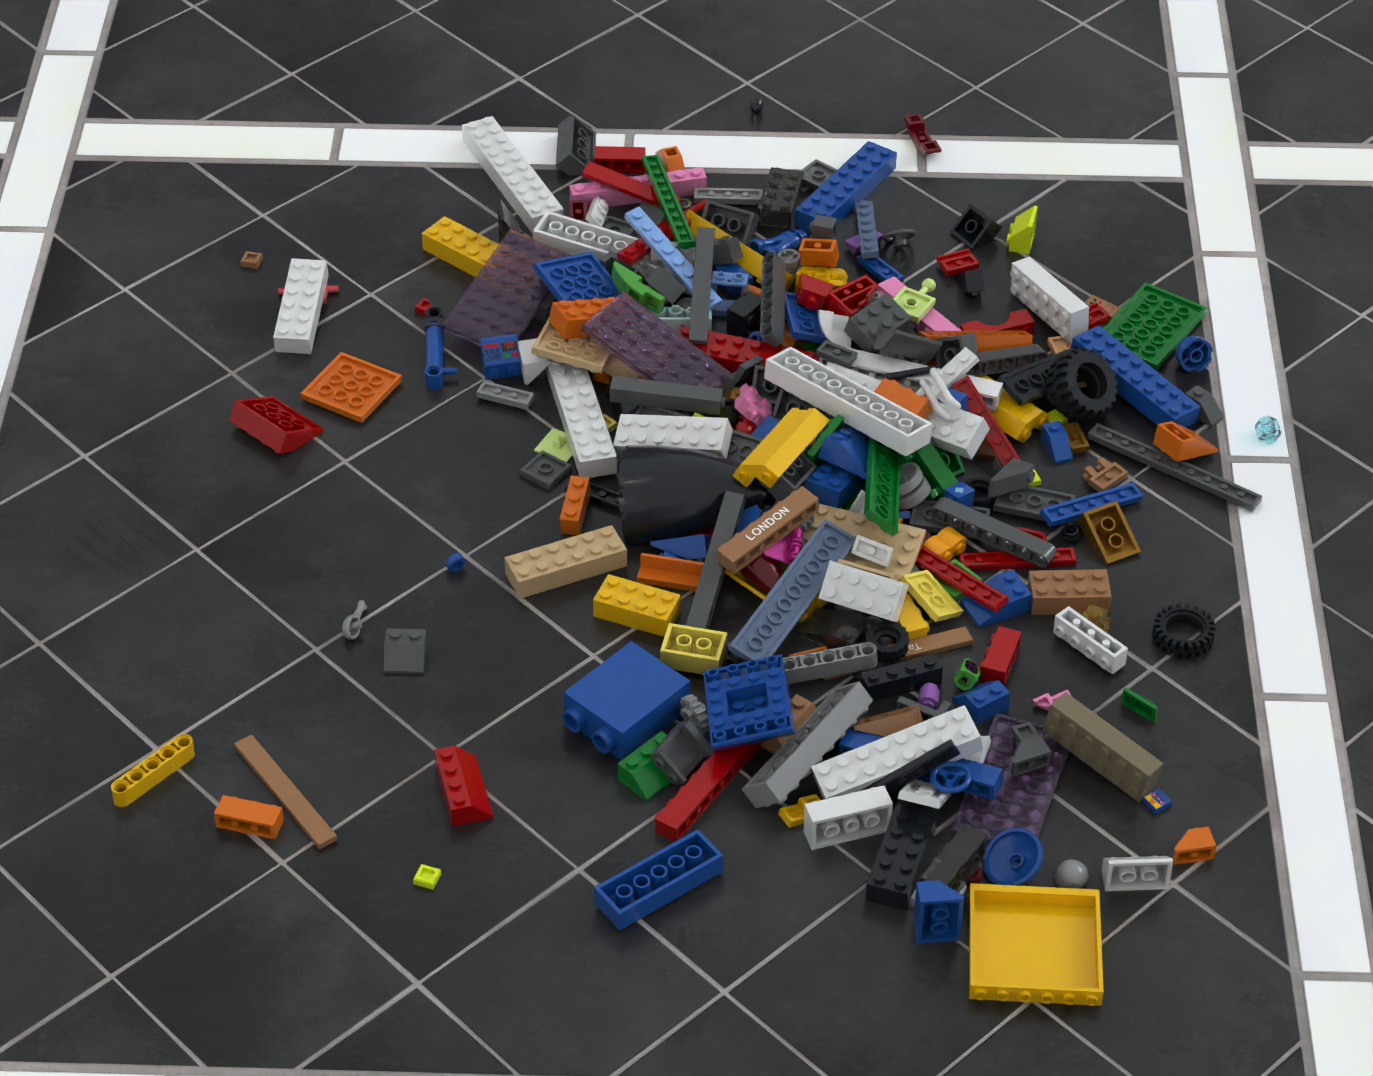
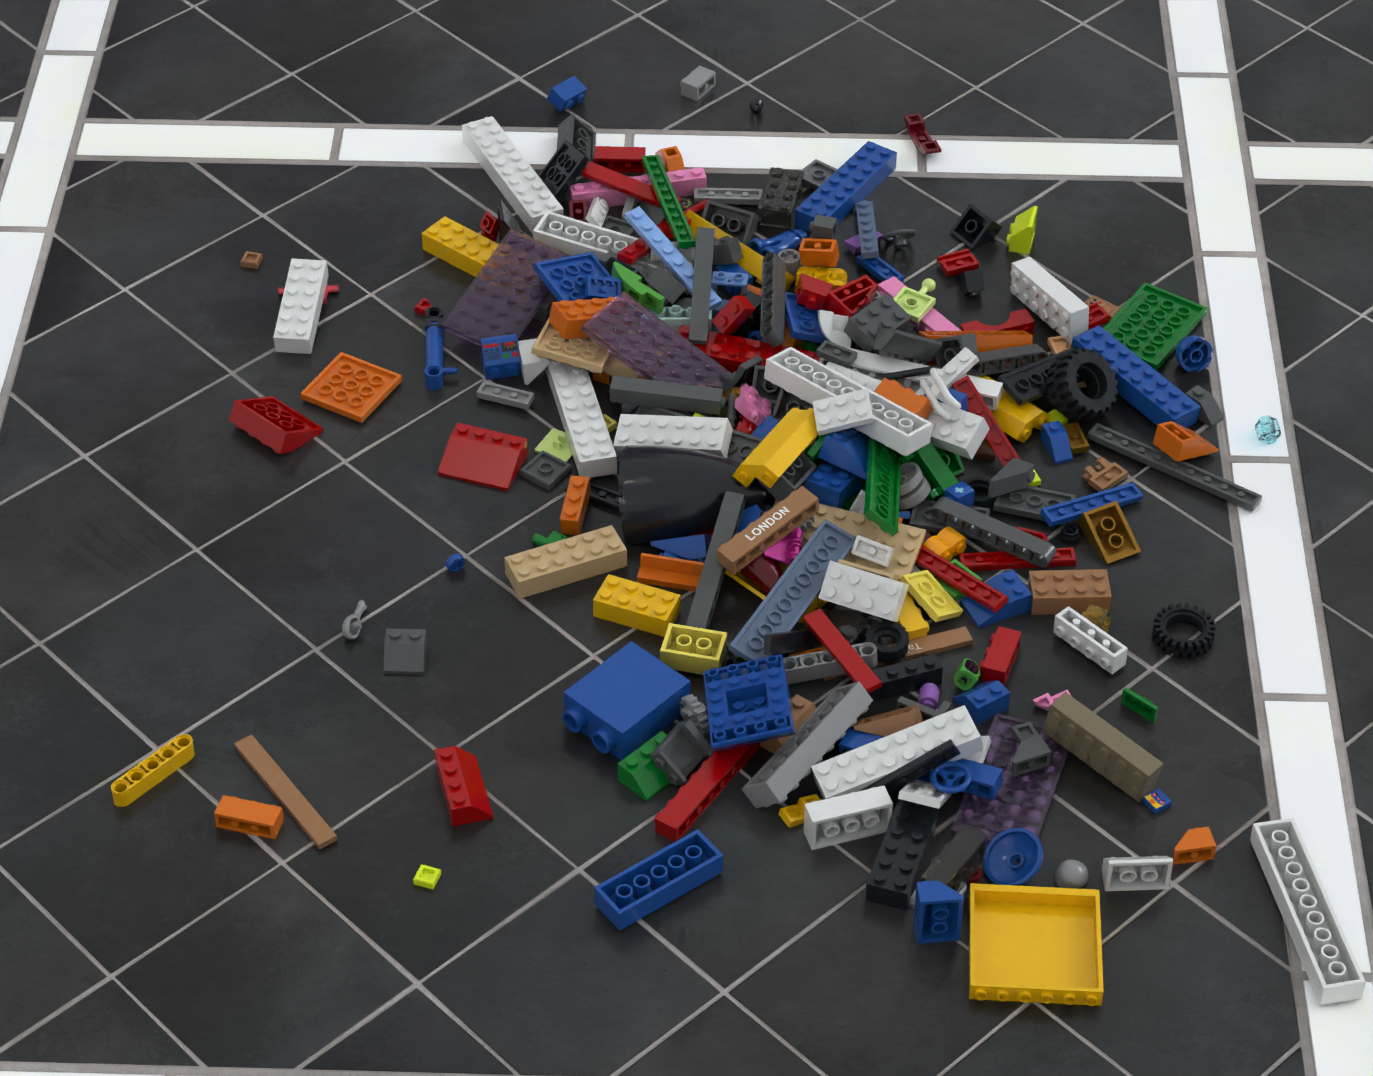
none -> red slope [438,422,528,491]
none -> red slope [479,211,499,242]
none -> green piece [531,531,568,547]
none -> black plate [538,139,589,201]
none -> blue brick [547,76,587,112]
none -> blue bracket [582,274,622,301]
none -> light grey beam [622,196,637,221]
none -> light grey brick [680,65,716,101]
none -> red brick [712,296,755,334]
none -> dark grey animal [727,393,737,428]
none -> black tile [764,628,814,655]
none -> red tile [803,609,882,693]
none -> white plate [813,388,874,436]
none -> white brick [1250,817,1366,1005]

